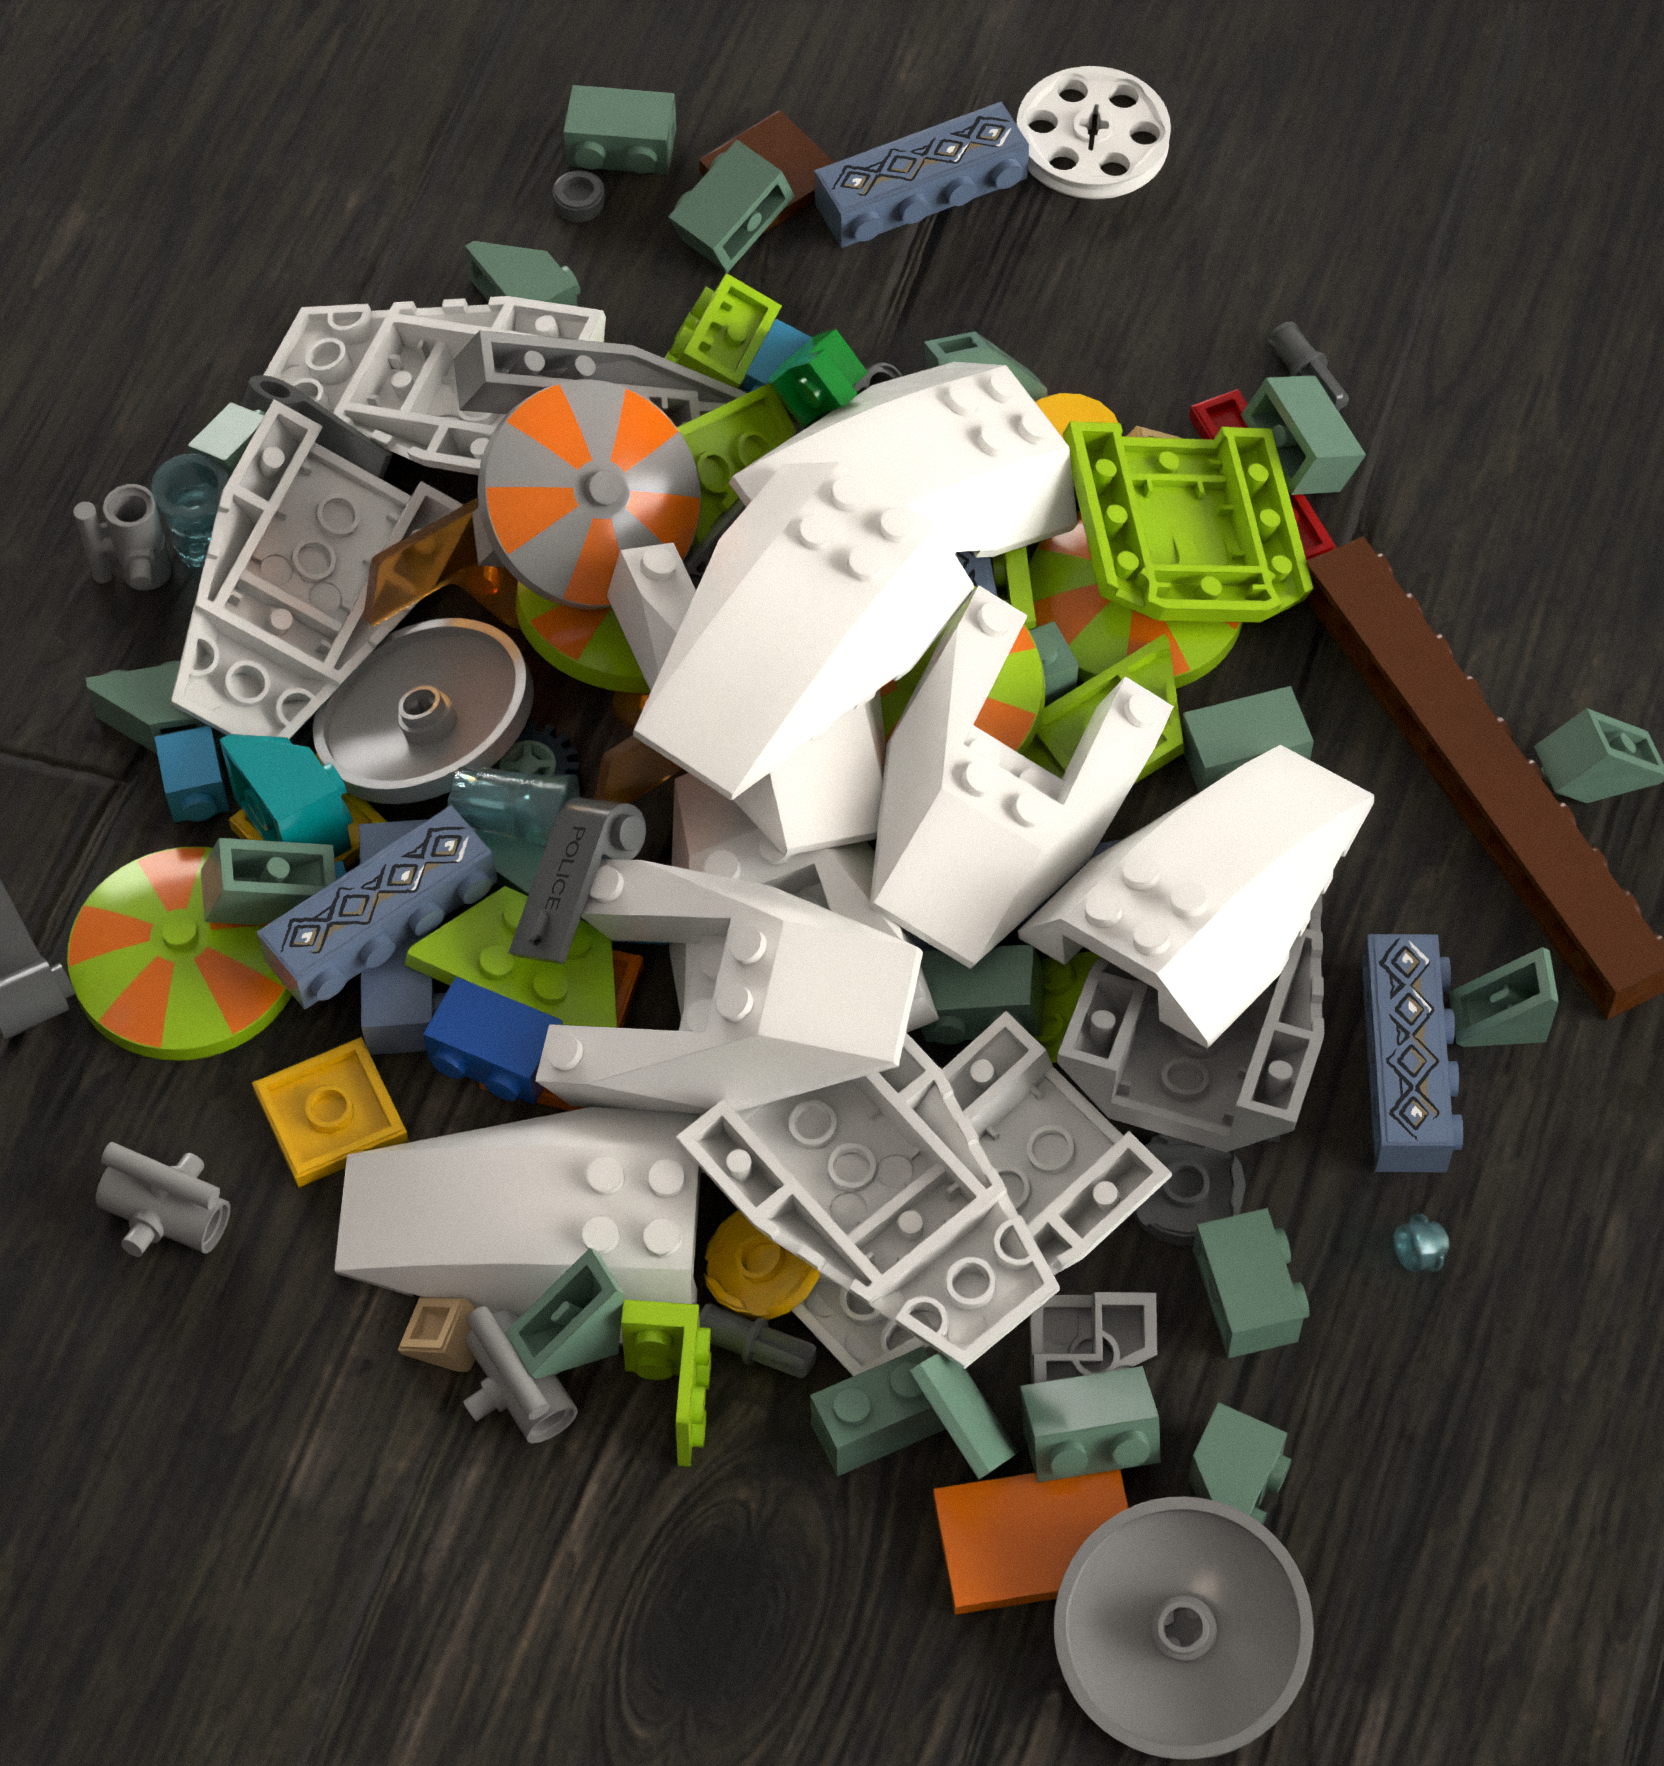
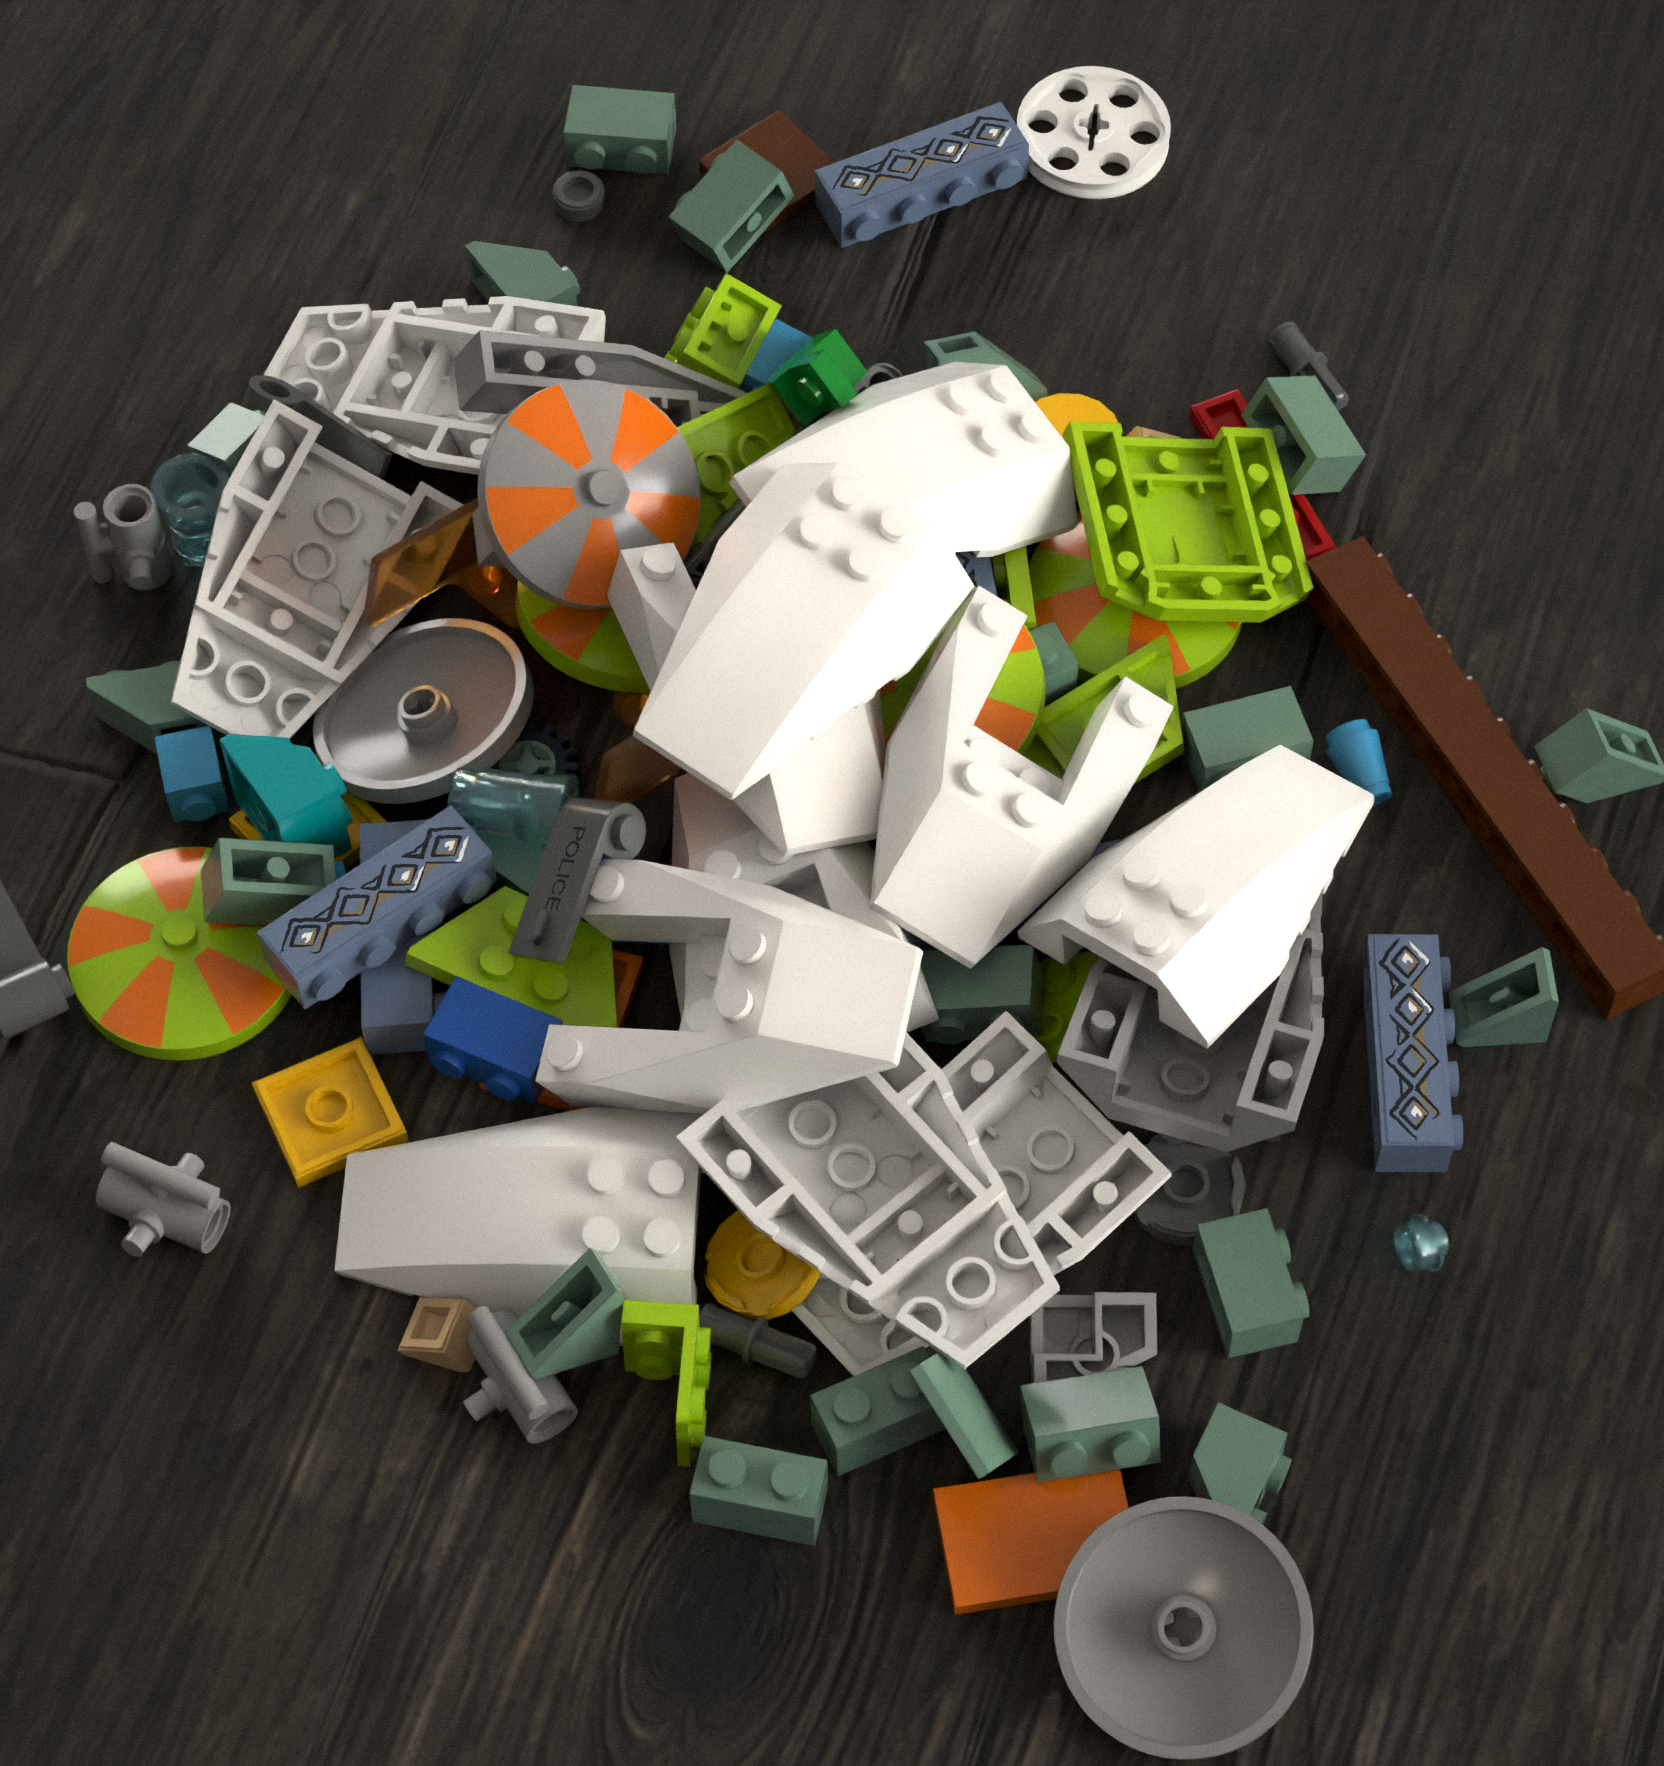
none -> sand green brick [689,1436,828,1546]
none -> dark azure cone [1325,719,1393,807]

